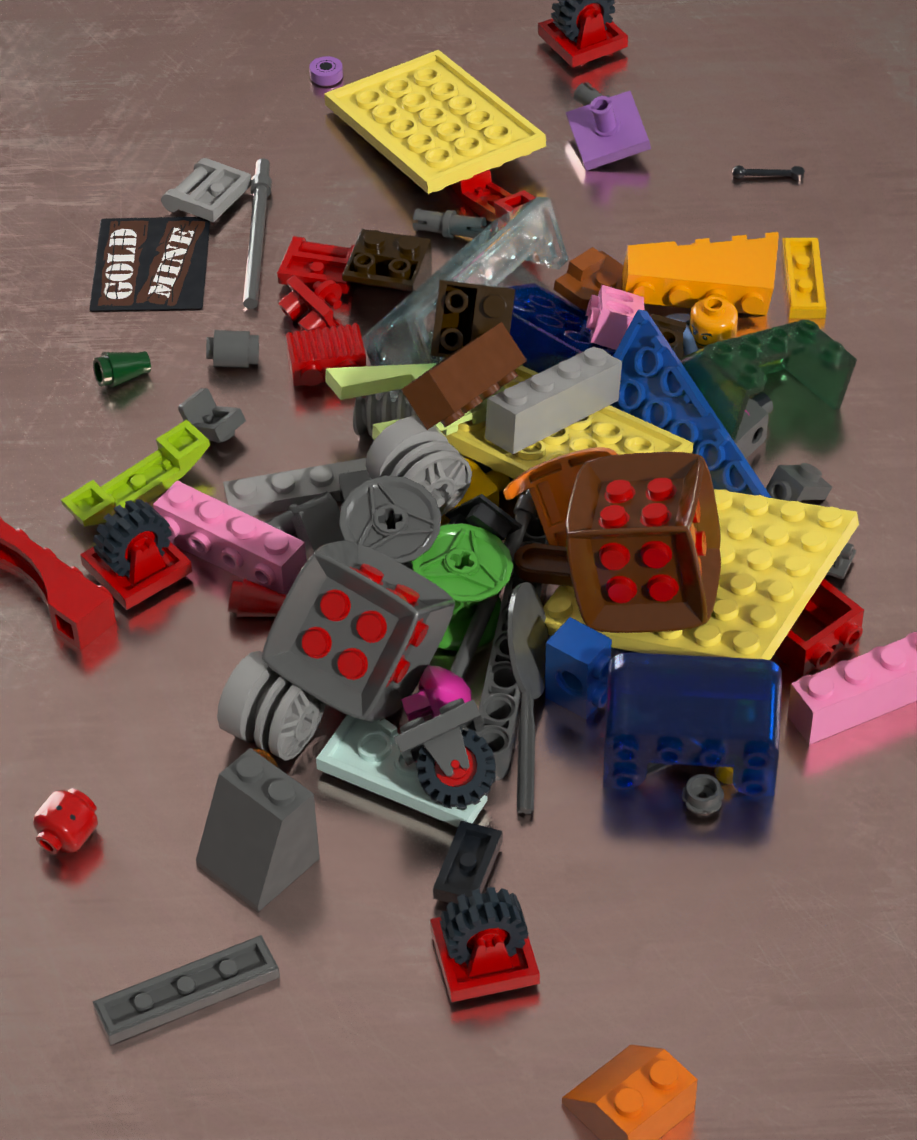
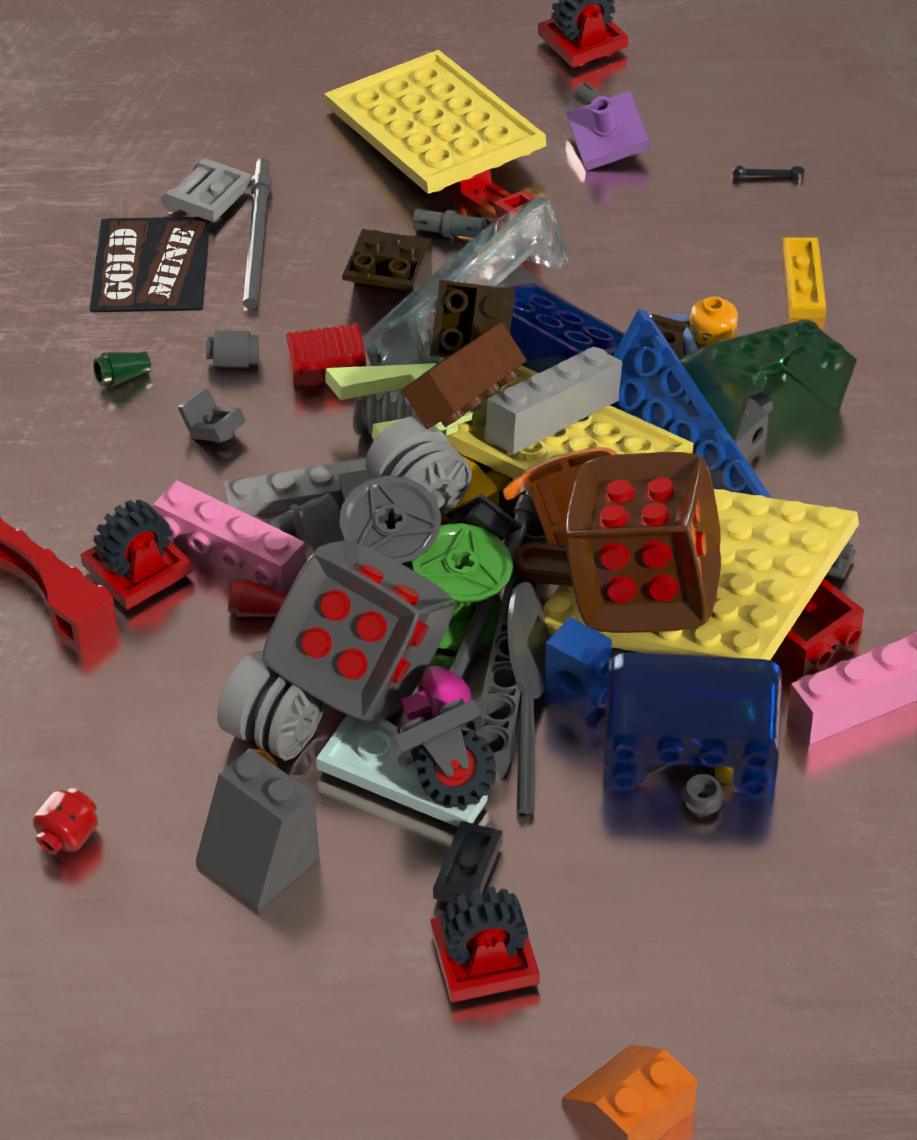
lime slope [61,419,210,526] -> none
dark grey tile [93,935,280,1045] -> none
red plate [277,236,355,294] -> none
red hips [278,275,342,332] -> none
medium lavender tile [309,56,343,86] -> none
dark orange plate [553,247,624,309] -> none
bright pink brick [586,285,645,350] -> none
light orange wedge [622,232,779,316] -> none
dark grey bracket [766,463,832,502] -> none

